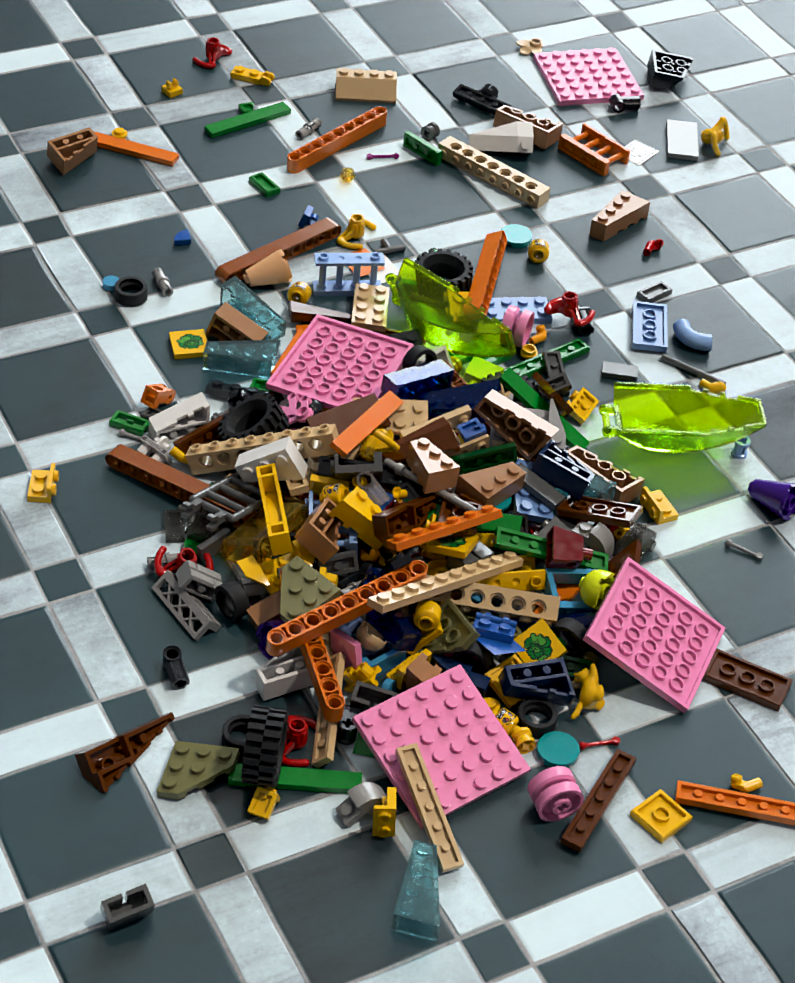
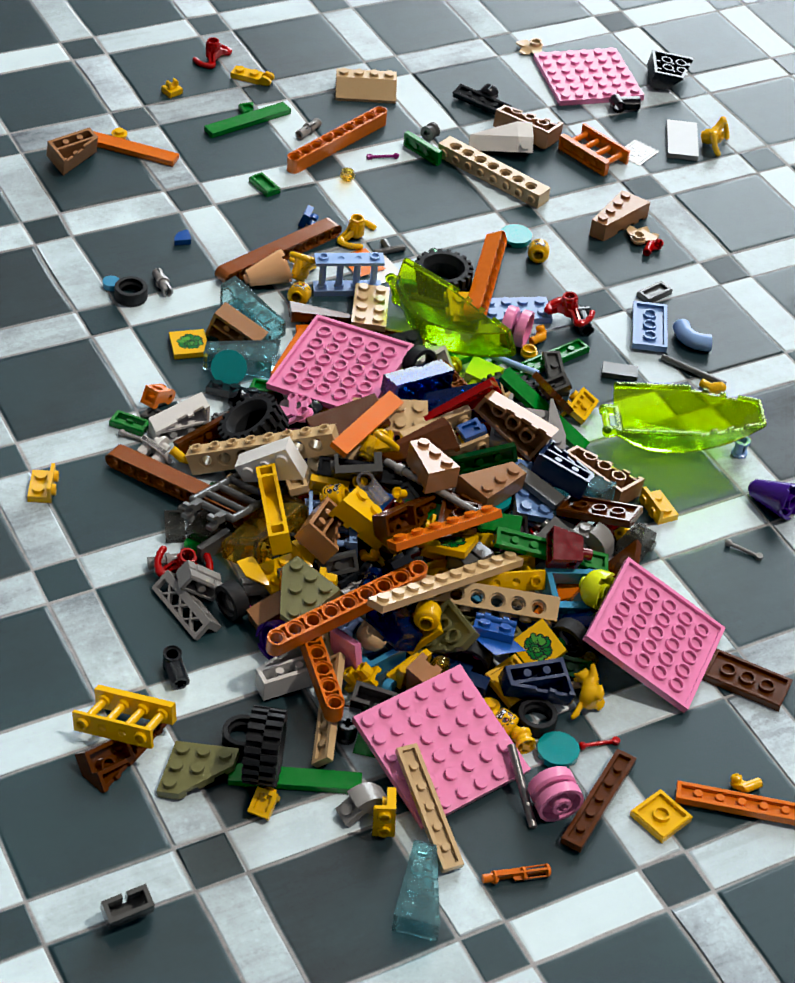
red piece [282,715,317,768] -> none
none -> yellow fence [72,685,177,749]
none -> teal tile [211,349,248,384]
none -> yellow piece [289,251,317,282]
none -> red fence [423,377,503,421]
none -> clear yellow plate [431,656,451,673]
none -> orange piece [481,863,551,884]
none -> light blue bar [489,352,540,375]
none -> flat silver bar [507,743,537,829]
none -> tan plate [627,226,659,245]

